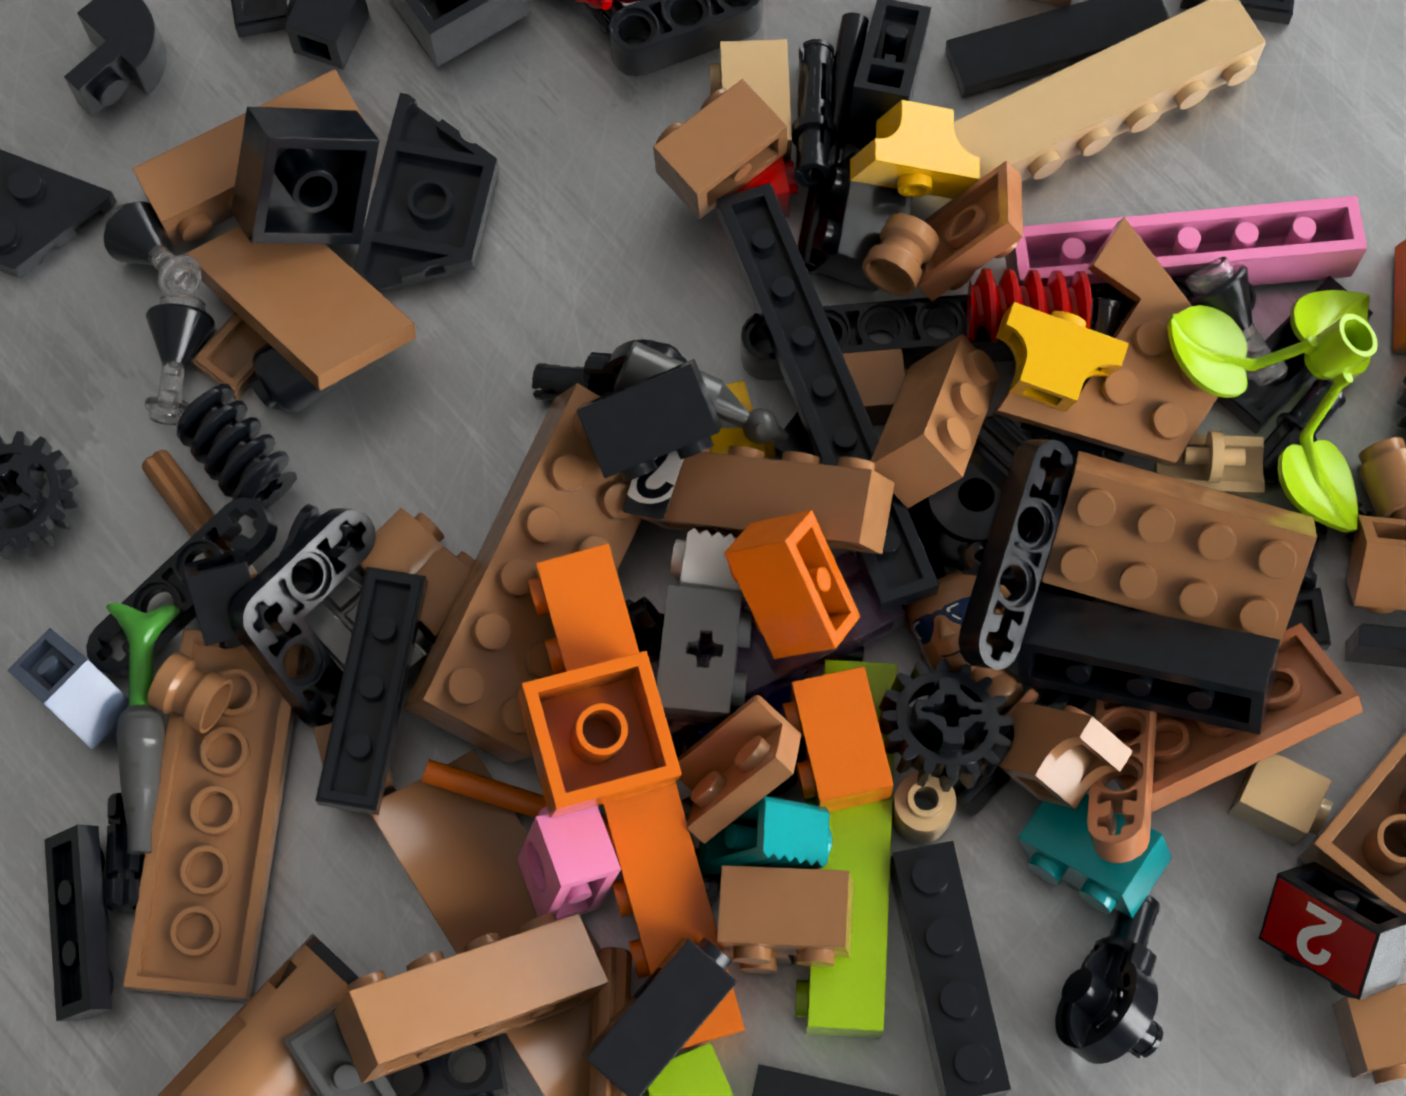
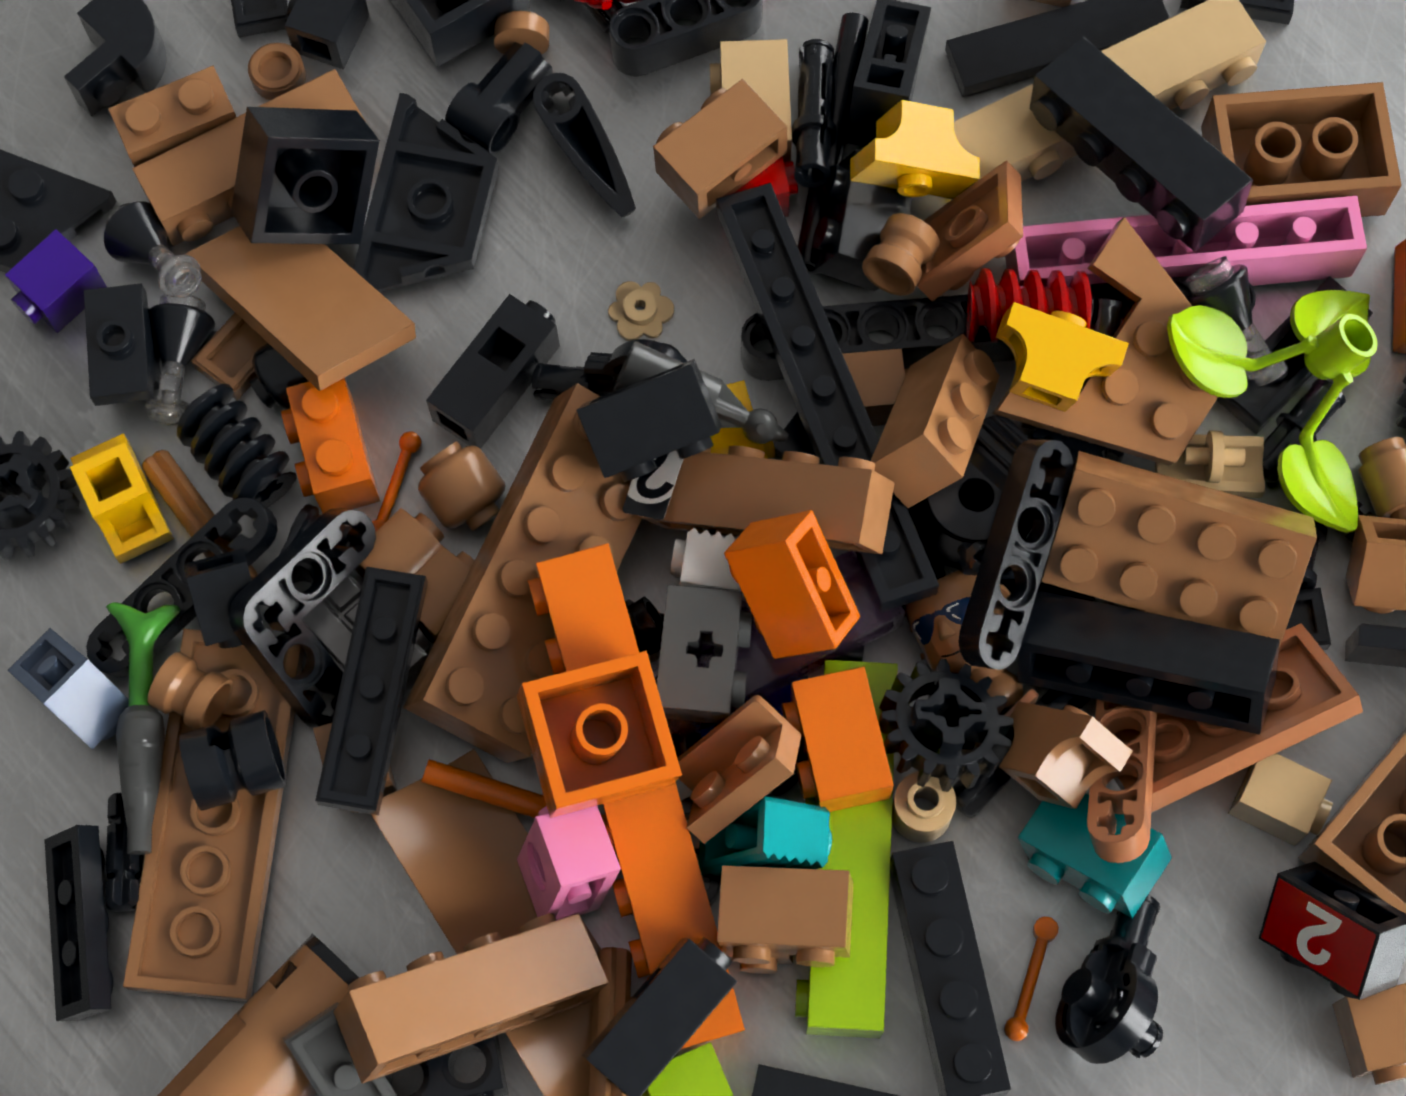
none -> dark purple brick [5,229,107,334]
none -> yellow brick [70,433,174,564]
none -> black brick [84,283,162,406]
none -> medium nougat brick [108,65,236,167]
none -> black wheel [179,710,287,811]
none -> medium nougat tile [248,43,306,100]
none -> orange brick [281,378,380,514]
none -> orange hinge [372,431,422,532]
none -> medium nougat head [418,441,506,532]
none -> black brick [426,294,560,449]
none -> black piece [445,42,553,155]
none -> medium nougat tile [494,11,550,55]
none -> black piece [533,73,636,217]
none -> tan plant [608,281,674,341]
none -> orange hinge [1004,916,1059,1041]
none -> black brick [1029,37,1253,252]
none -> medium nougat brick [1201,82,1402,217]

